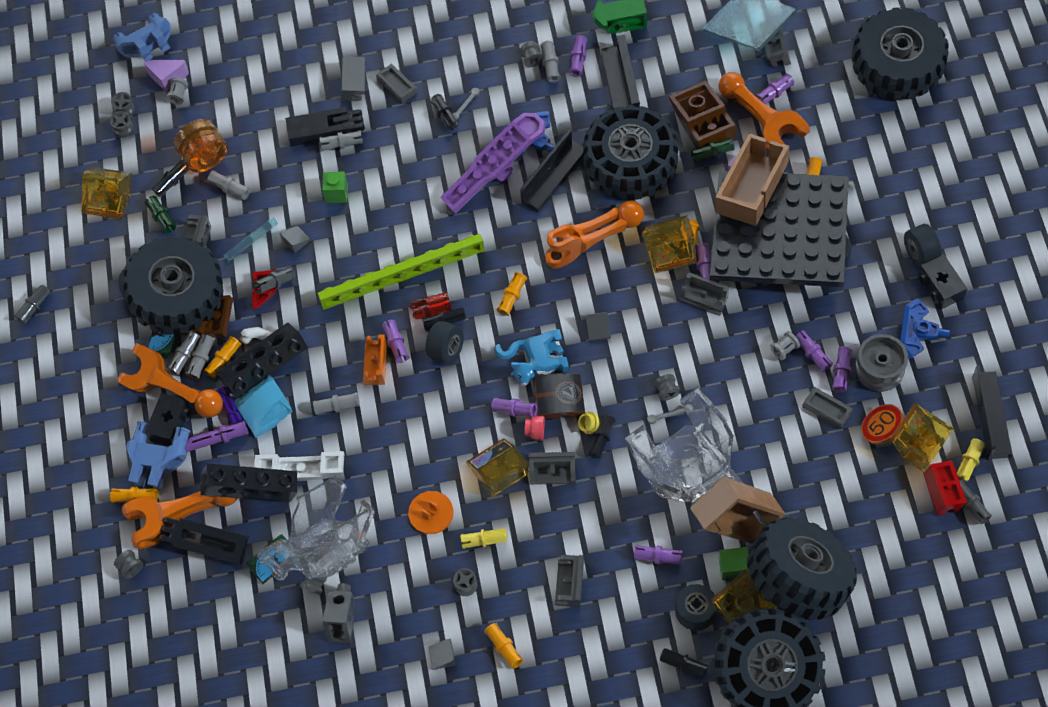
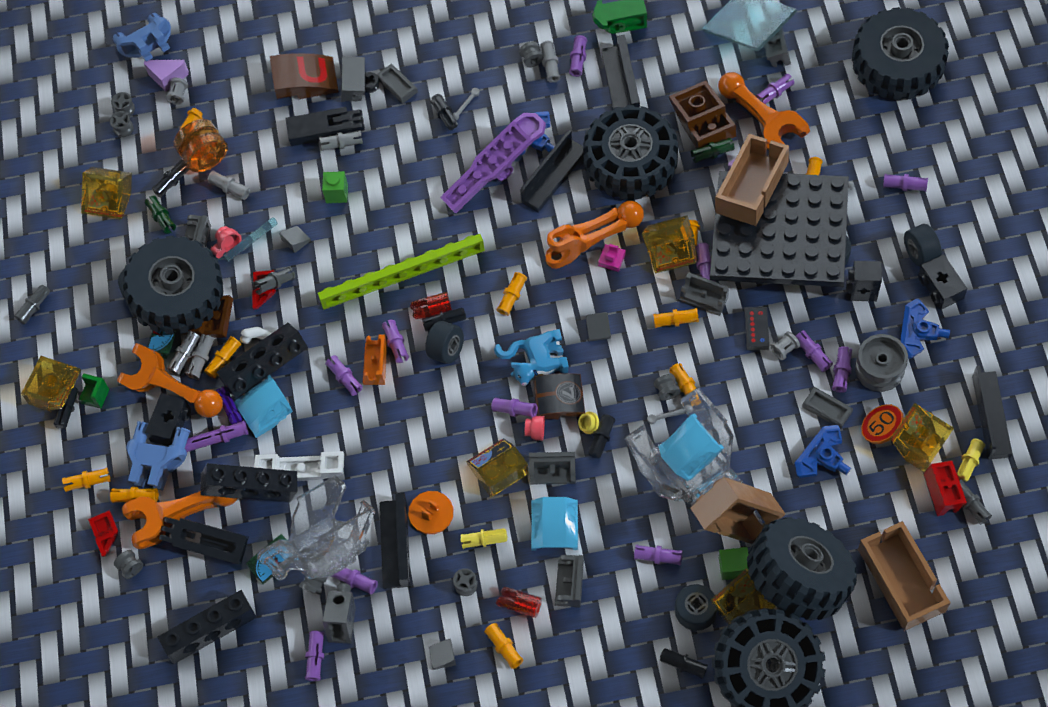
light grey pin [313,392,360,415] -> none
none -> clear yellow slope [21,356,81,411]
none -> black axle [54,386,79,429]
none -> light orange pin [62,467,111,492]
none -> green panel [79,373,110,409]
none -> red slope [88,510,119,557]
none -> black brick [157,590,257,664]
none -> light orange pin [180,108,203,136]
none -> coral piece [210,226,242,259]
none -> reddish brown slope [269,53,339,100]
none -> medium lavender pin [305,631,324,681]
none -> medium lavender pin [325,355,363,396]
none -> medium lavender pin [330,563,378,595]
none -> black bush [365,72,379,93]
none -> black panel [379,492,411,589]
none -> clear red hinge [495,586,542,618]
none -> medium azure slope [531,497,578,550]
none -> dark pink tile [598,244,626,272]
none -> light orange pin [653,308,699,328]
none -> medium azure slope [659,414,724,481]
none -> light orange pin [669,363,704,407]
none -> black tile [744,307,769,350]
none -> blue piece [795,425,851,478]
none -> black brick [846,261,882,302]
none -> medium nougat piece [858,521,950,631]
none -> medium lavender pin [883,174,928,192]

